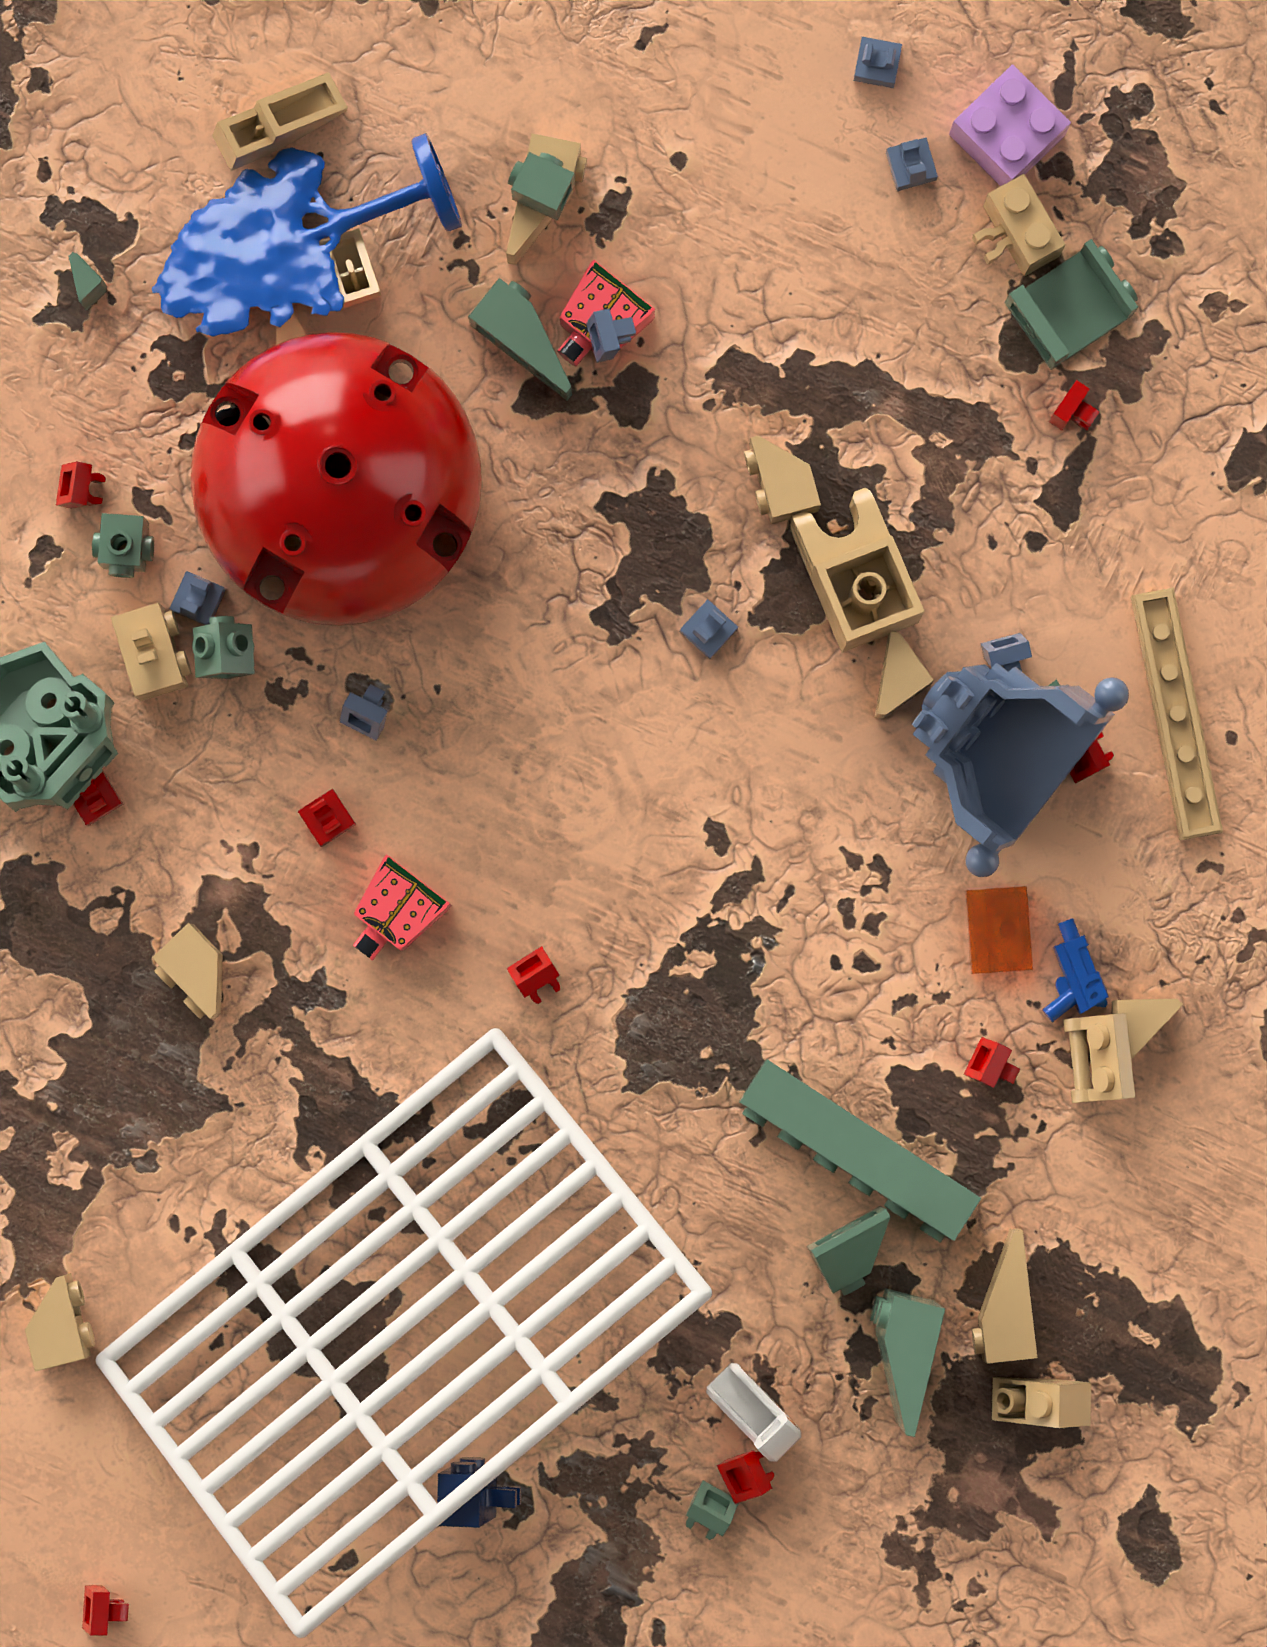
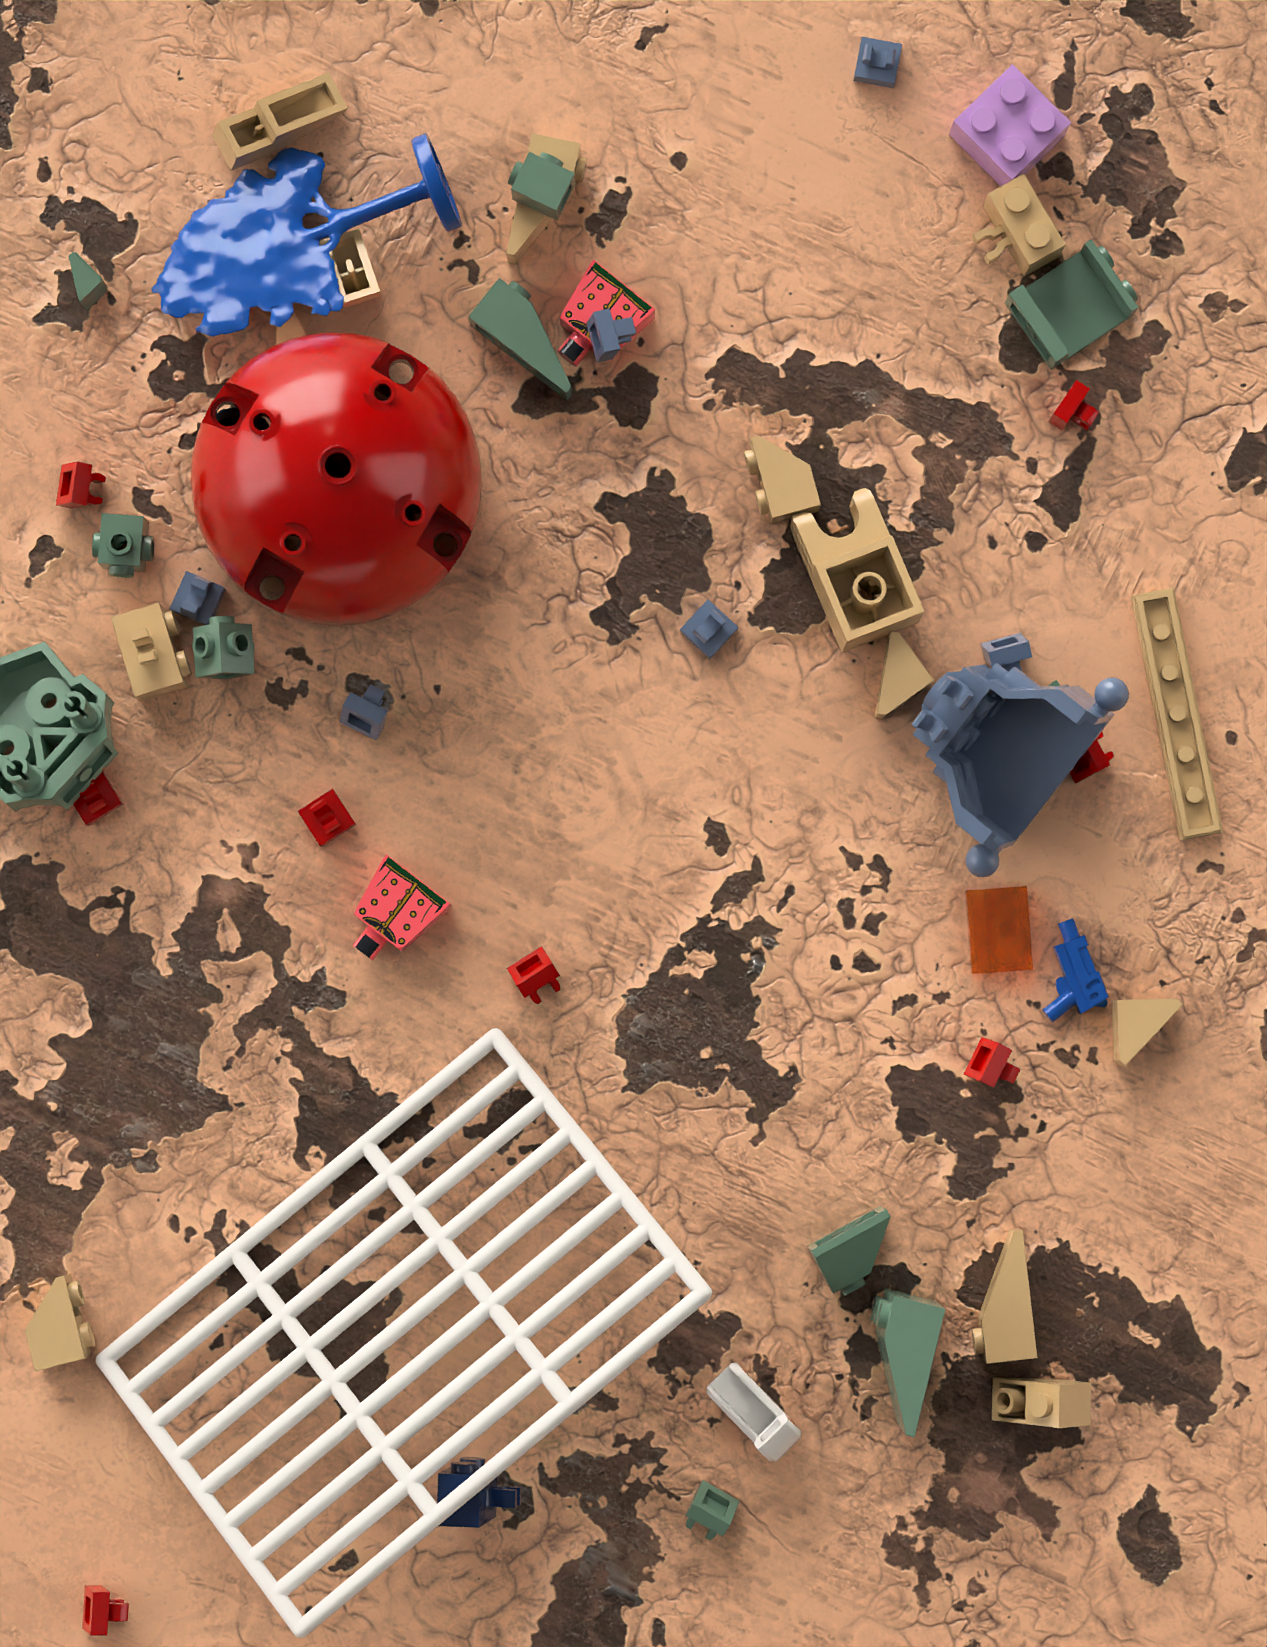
tan slope [152,923,223,1019] -> none
red tile [717,1450,775,1504] -> none
sand green brick [739,1059,982,1243] -> none
sand blue tile [886,137,938,191] -> none
tan plate [1063,1013,1135,1103] -> none

